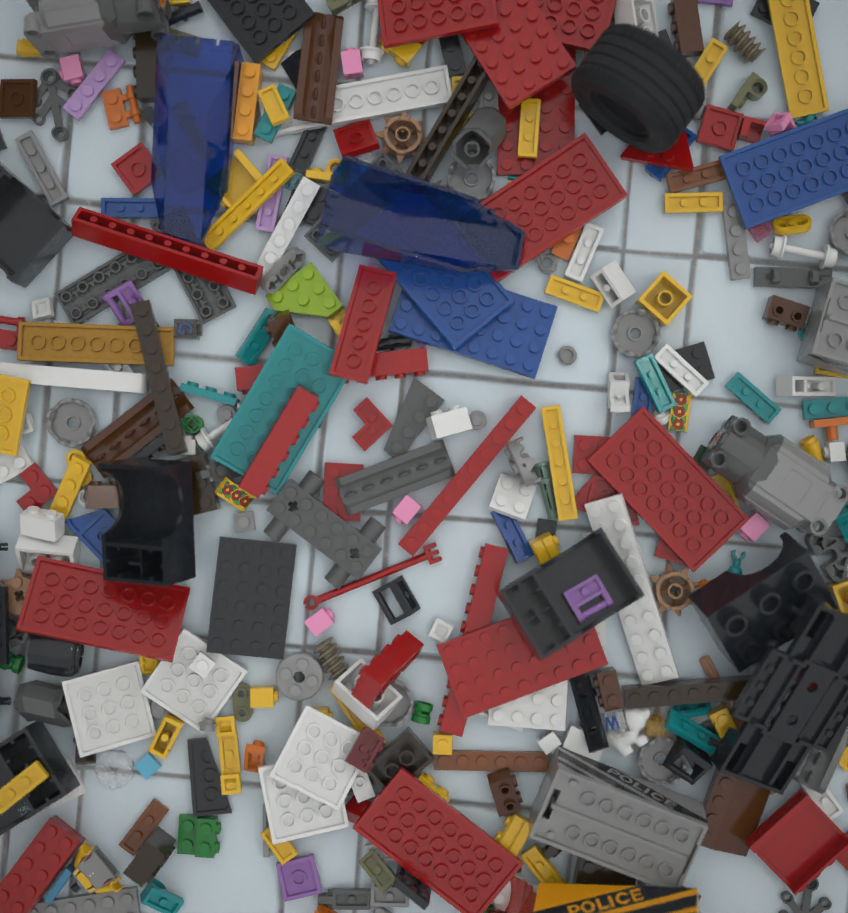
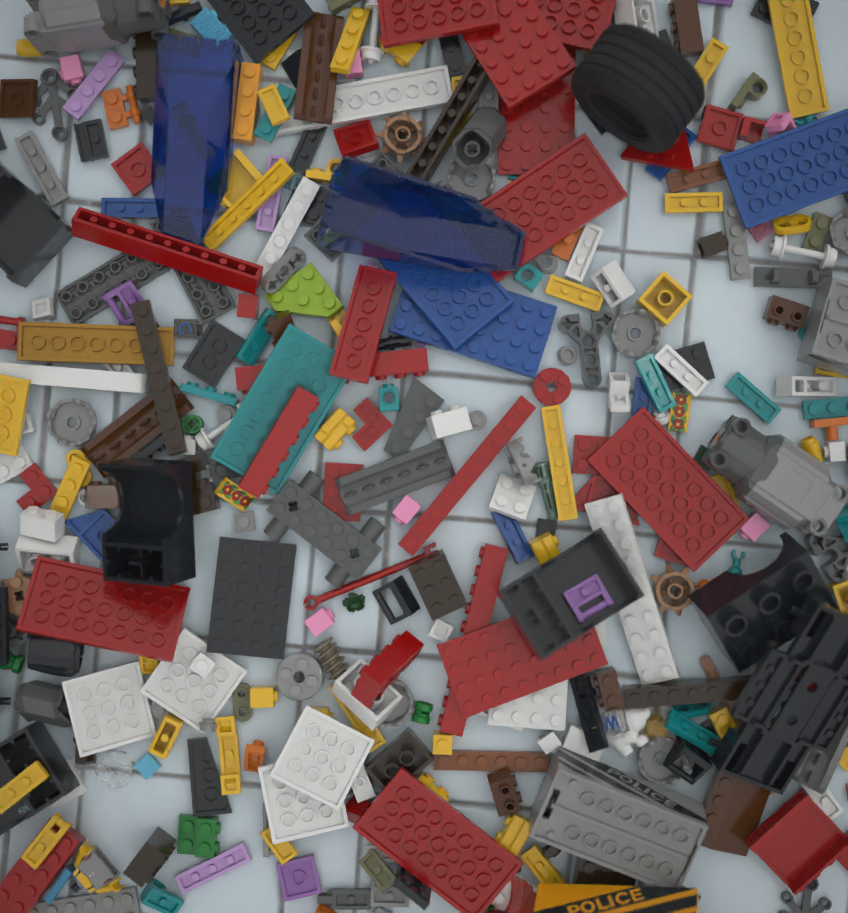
dark orange tile [119,798,169,857] -> none
dark red bracket [345,726,385,773] -> none
yellow plate [517,98,541,159] -> none
dark tan piece [723,20,766,63] -> none
none -> yellow plate [21,812,72,870]
none -> black plate [73,119,110,163]
none -> lavender plate [174,841,252,894]
none -> black plate [182,319,245,388]
none -> medium azure brick [189,7,234,54]
none -> red panel [236,294,260,320]
none -> yellow brick [313,407,357,451]
none -> yellow plate [330,7,371,75]
none -> dark green plant [342,592,365,612]
none -> teal brick [378,384,400,412]
none -> dark brown brick [408,549,467,621]
none -> teal brick [513,263,544,292]
none -> red plate [532,368,571,406]
none -> dark grey beam [557,311,615,389]
none -> dark brown brick [696,231,729,259]
none -> olive plate [801,212,833,252]

